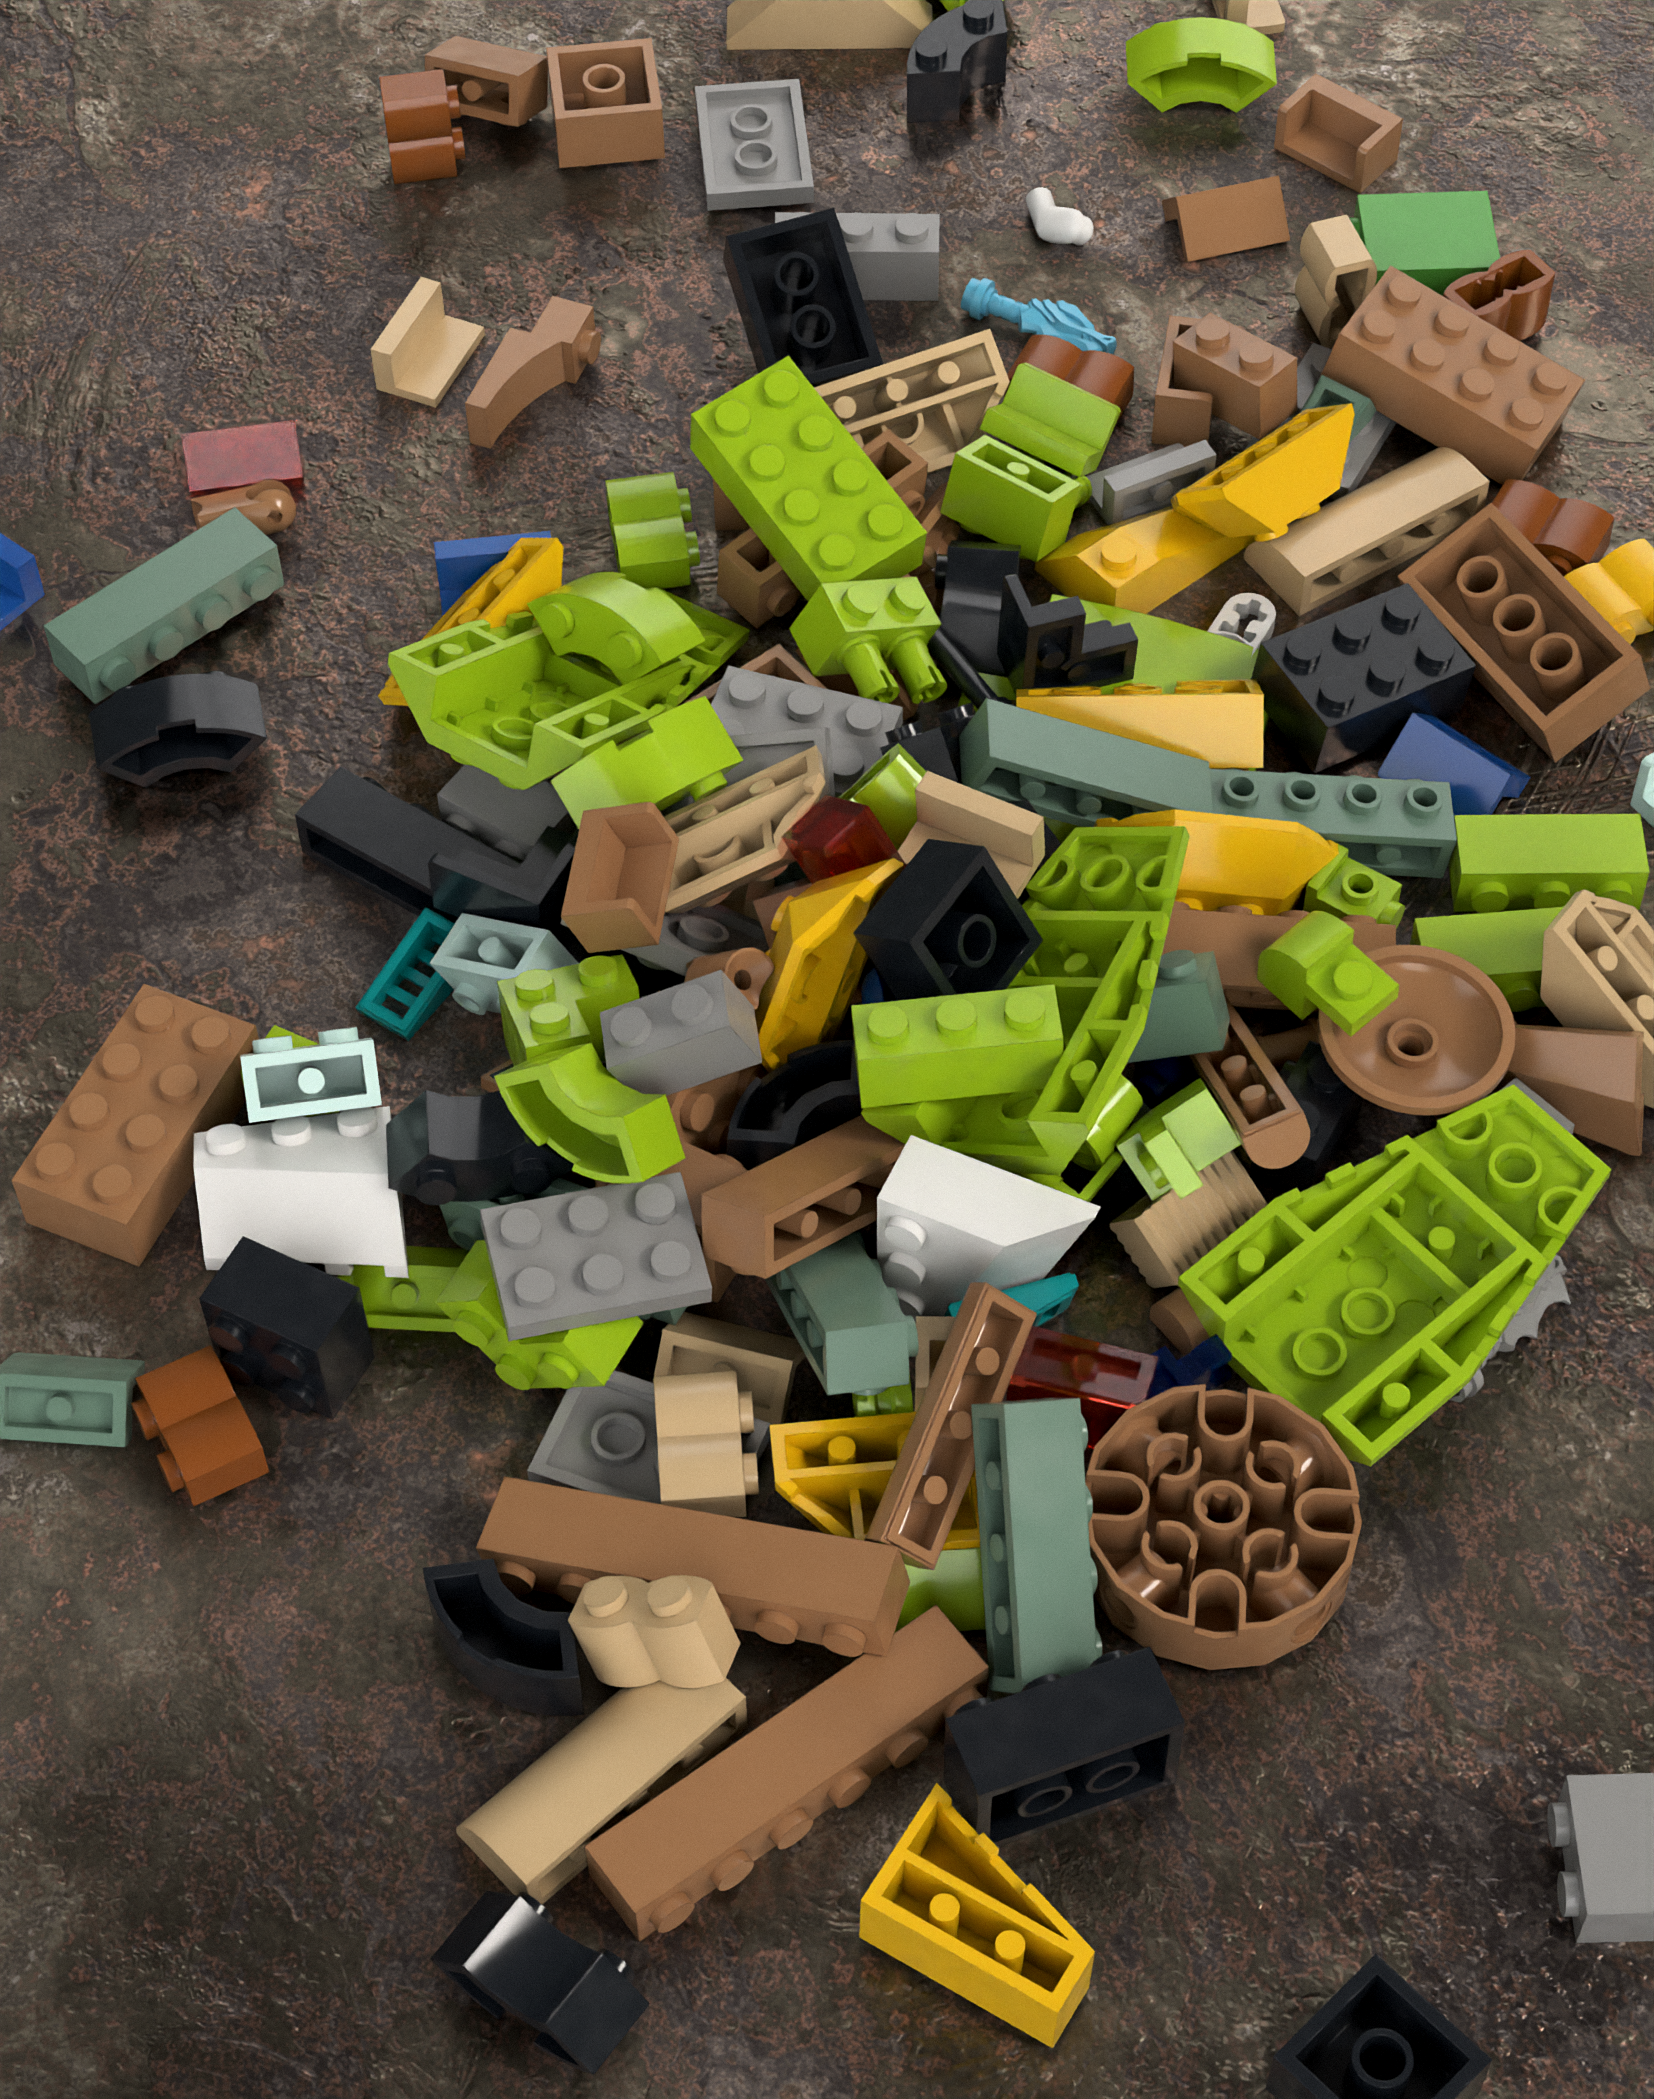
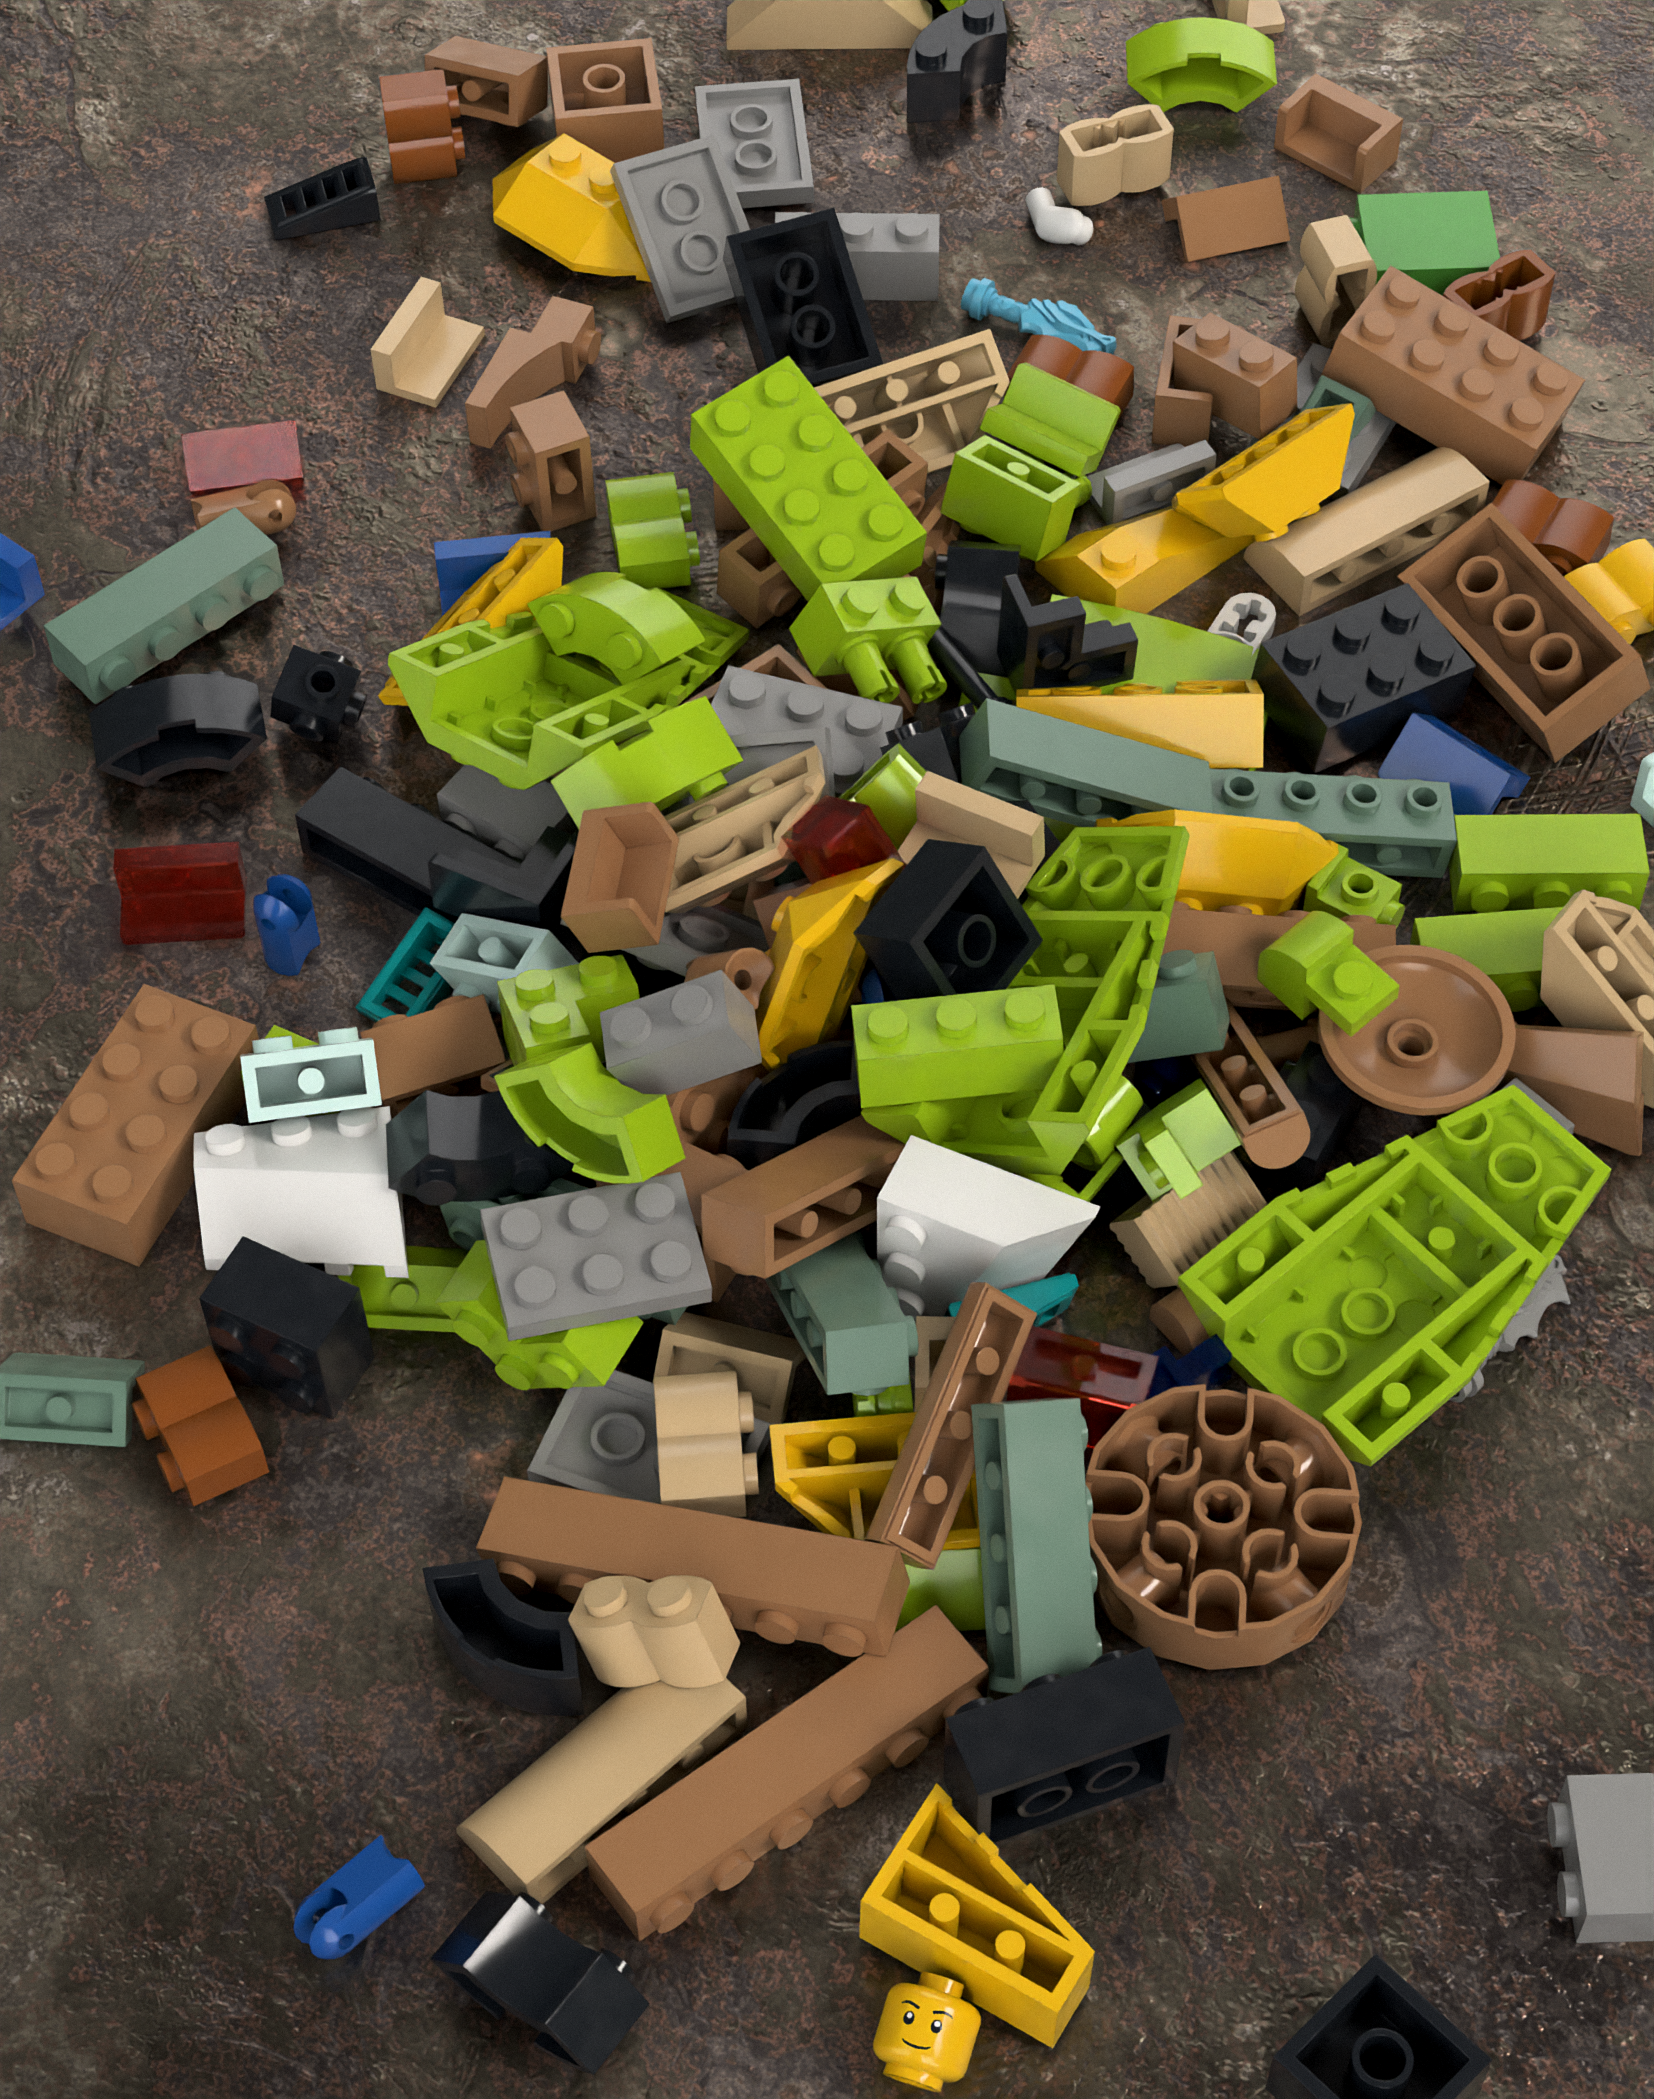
none -> clear red panel [113,842,247,945]
none -> blue piece [253,874,321,976]
none -> black slope [264,157,381,240]
none -> black brick [270,645,367,743]
none -> blue piece [293,1835,425,1960]
none -> medium nougat brick [360,994,506,1119]
none -> yellow wedge [493,133,651,282]
none -> medium nougat brick [505,390,597,532]
none -> light grey plate [610,134,750,323]
none -> yellow head [873,1972,981,2093]
none -> tan brick [1057,104,1174,206]

